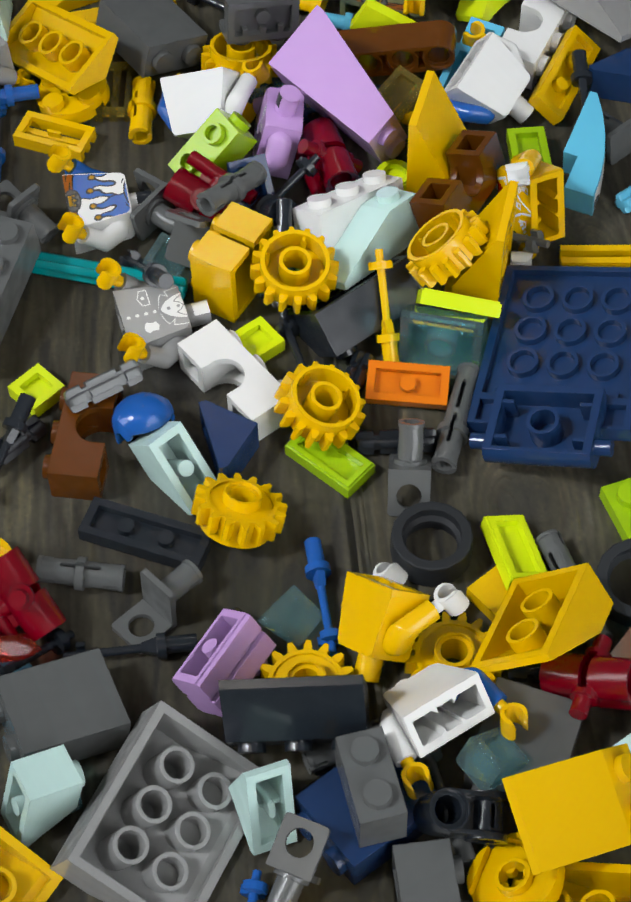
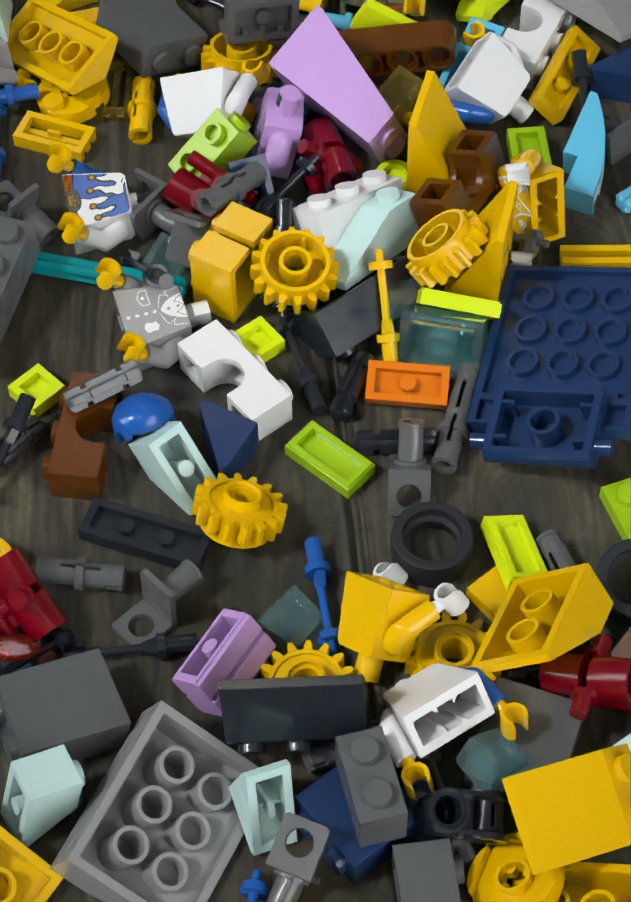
yellow gear [274,361,366,451] -> none

